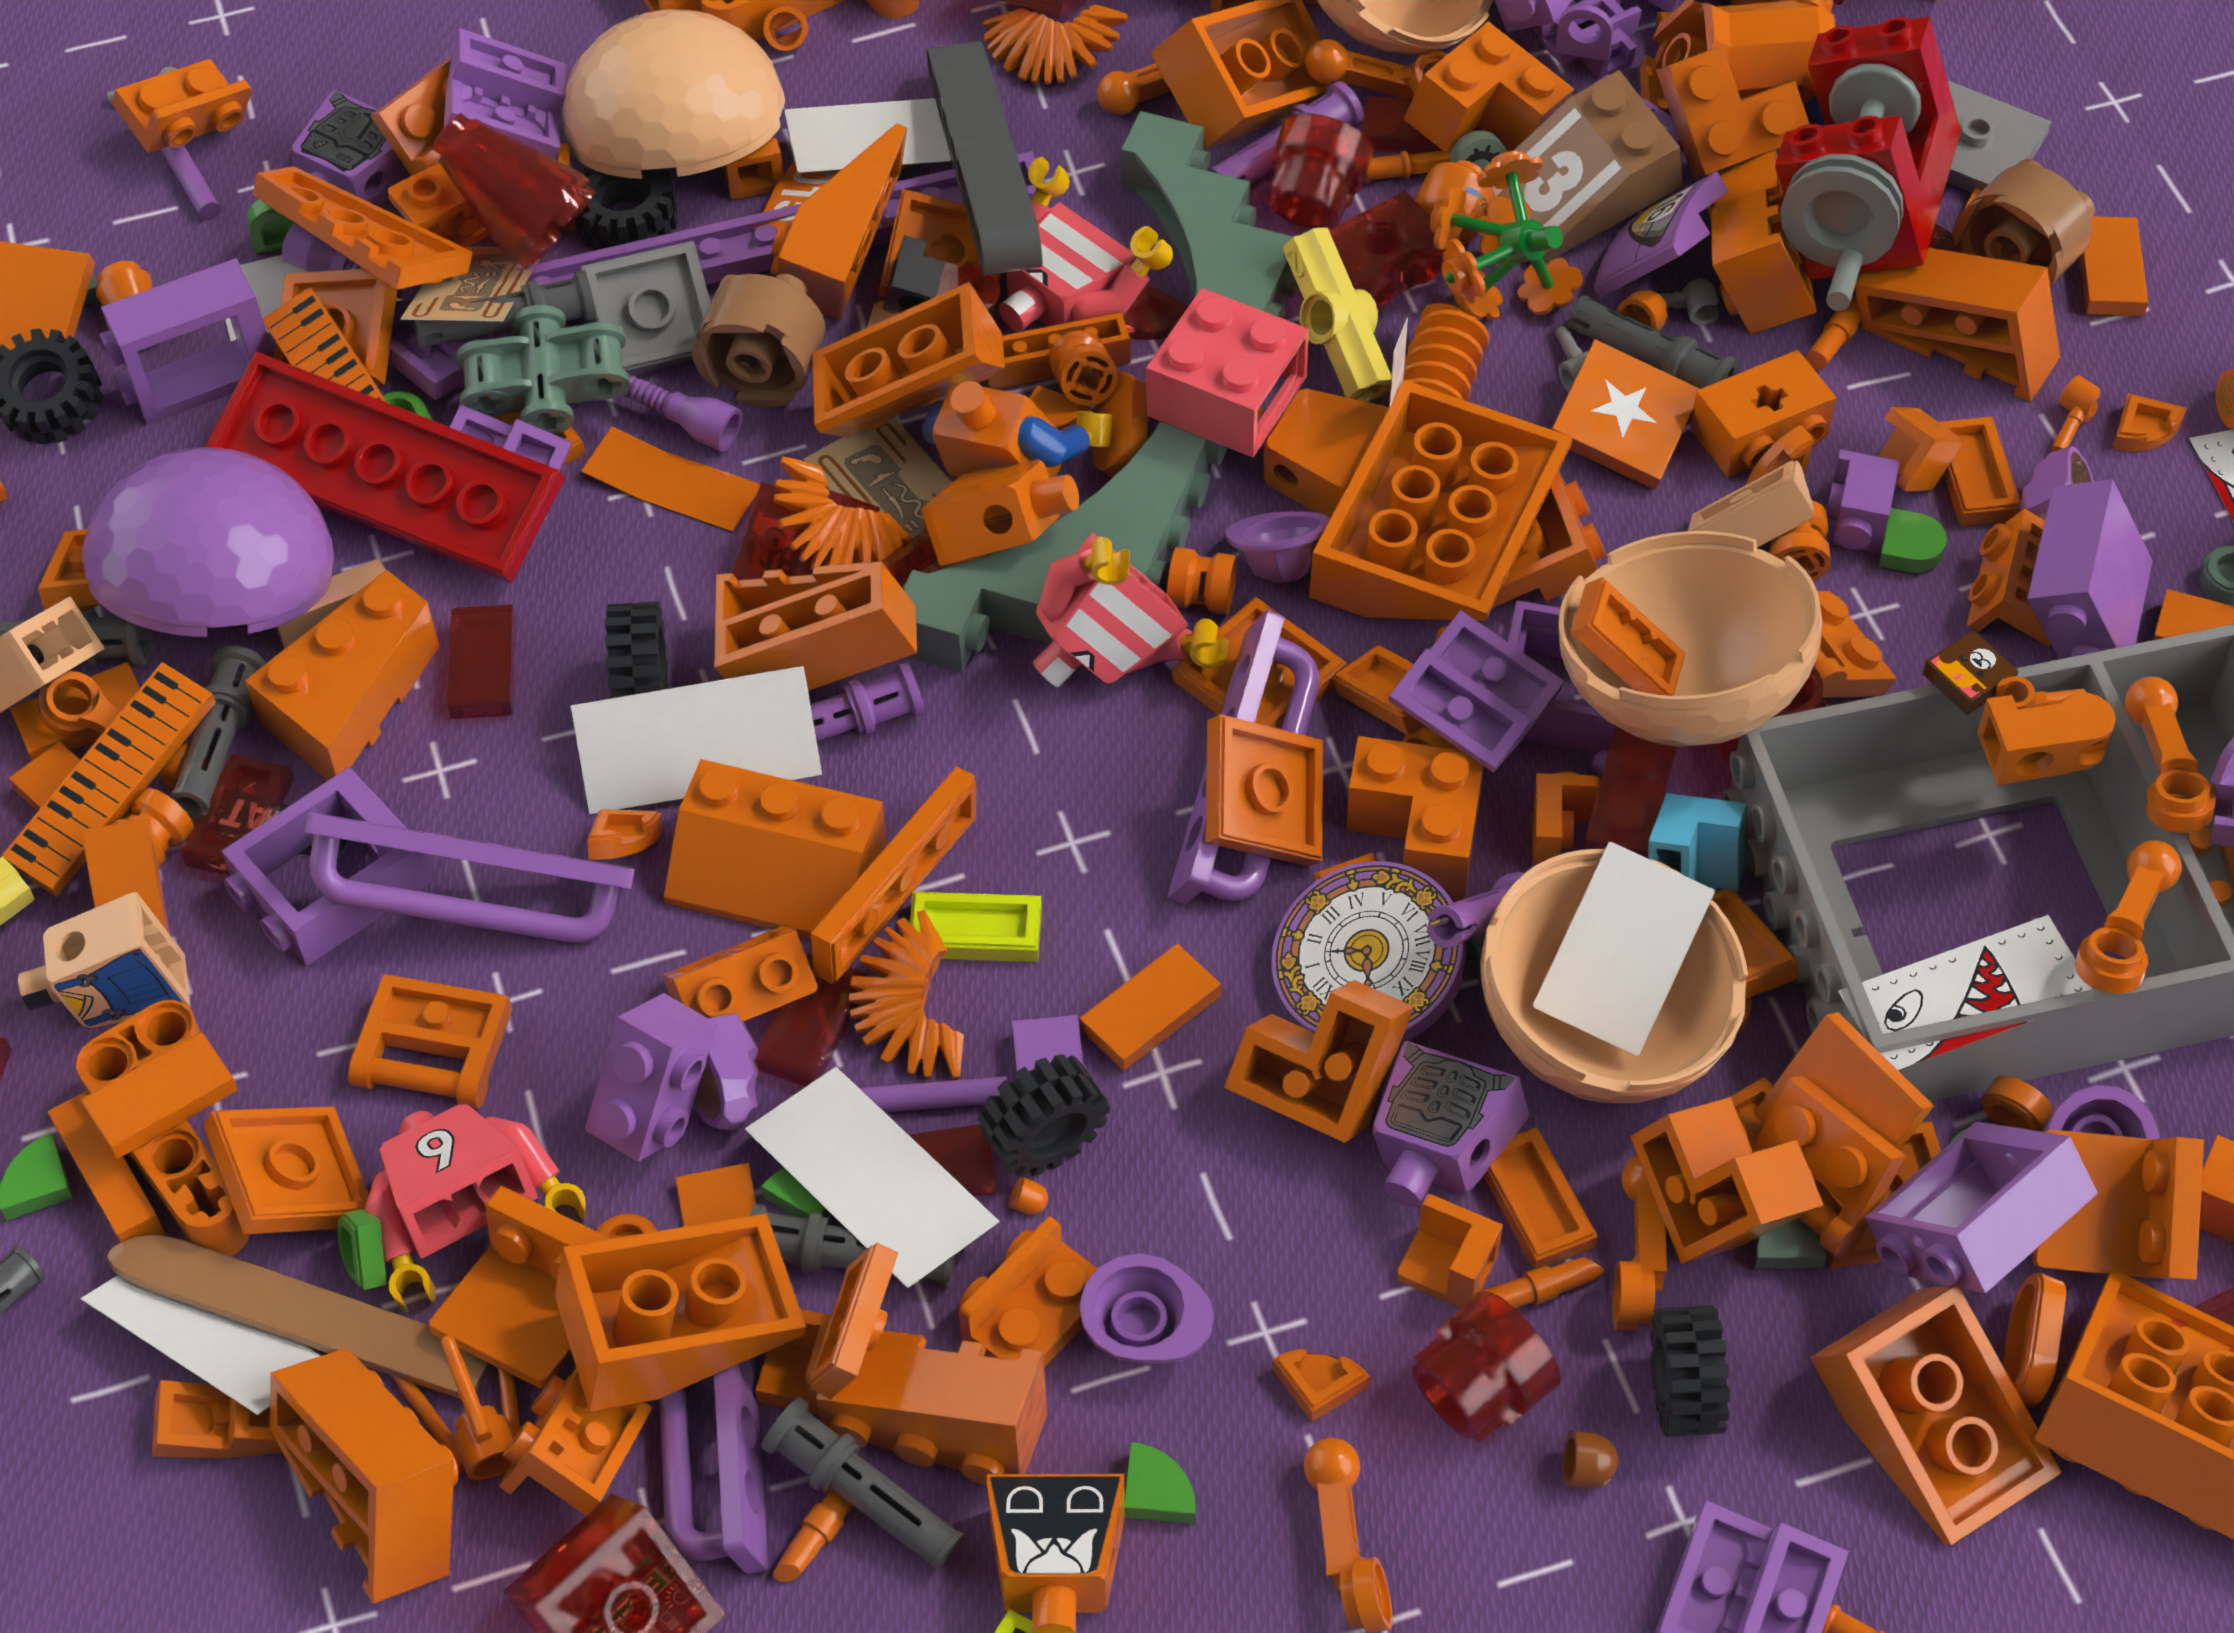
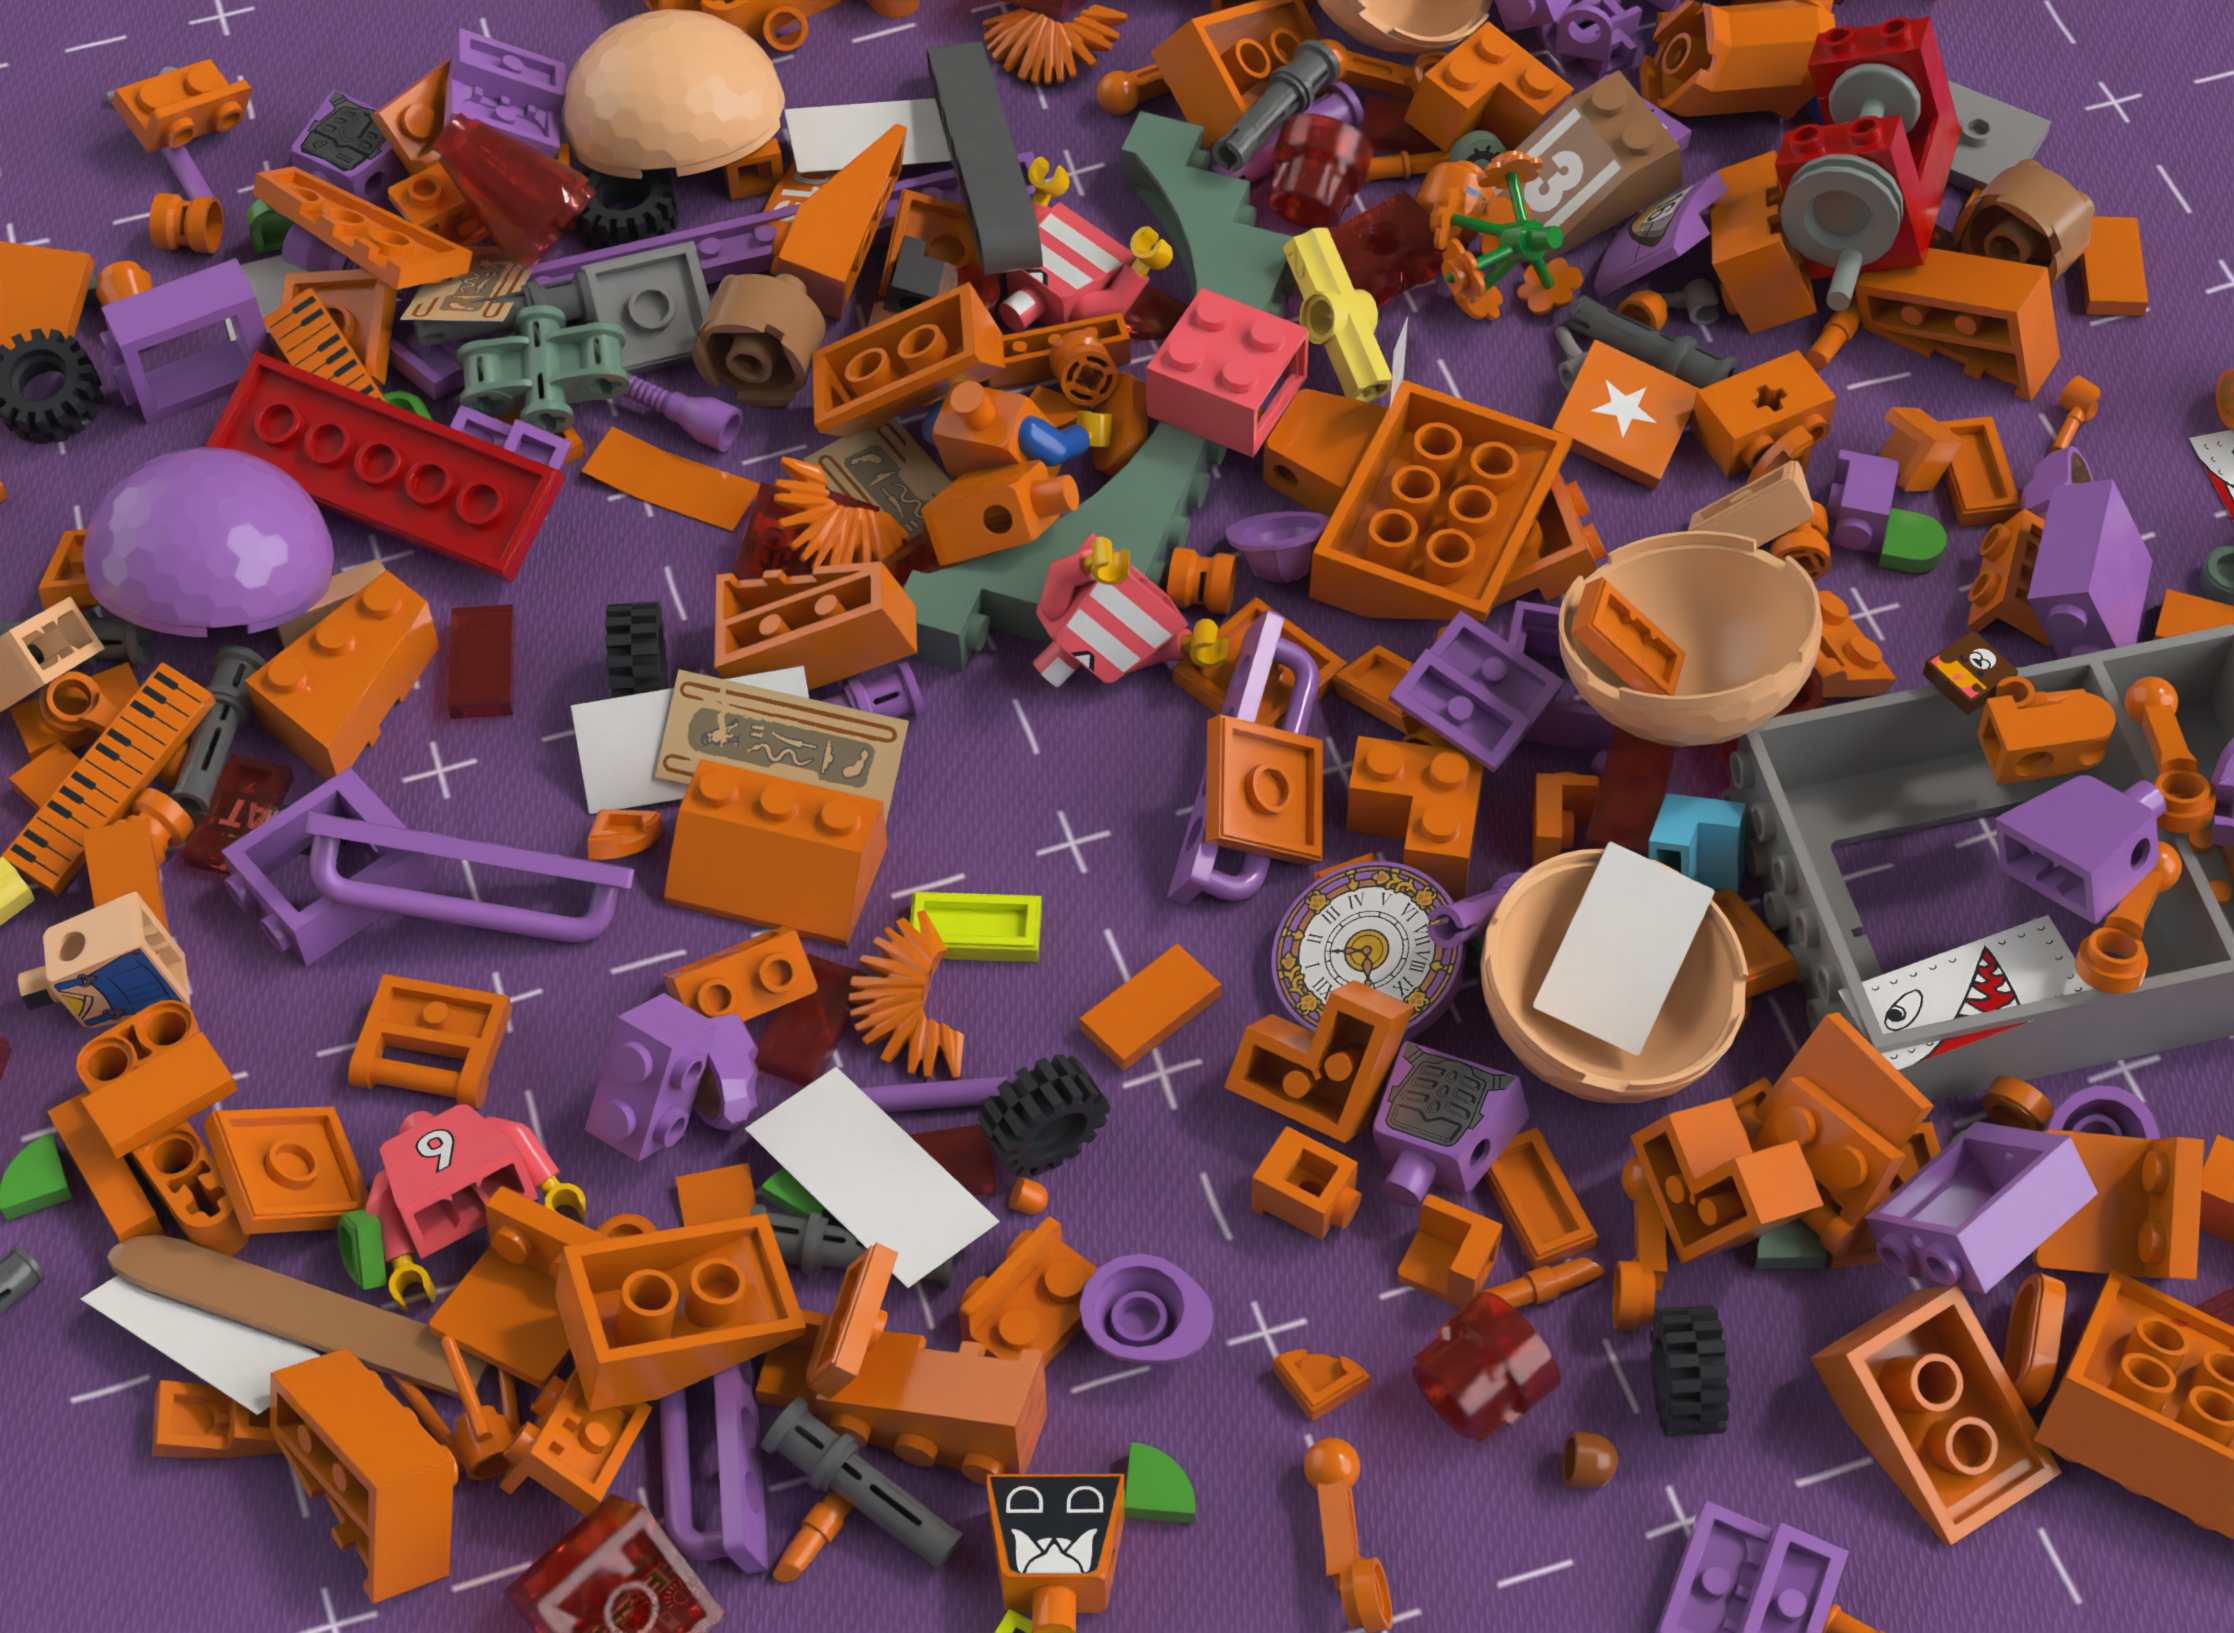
orange tile [811,766,976,984] -> none
medium lavender tile [1012,1015,1083,1078] -> none
orange piece [1389,303,1489,406] -> none
orange brick [1656,46,1809,177] -> none
orange tile [2112,393,2187,452] -> none
none -> orange wheel [149,193,224,254]
none -> sticker [655,669,909,826]
none -> dark grey pin [1212,40,1340,172]
none -> orange brick [1251,1126,1362,1240]
none -> medium lavender torso [1995,775,2166,924]

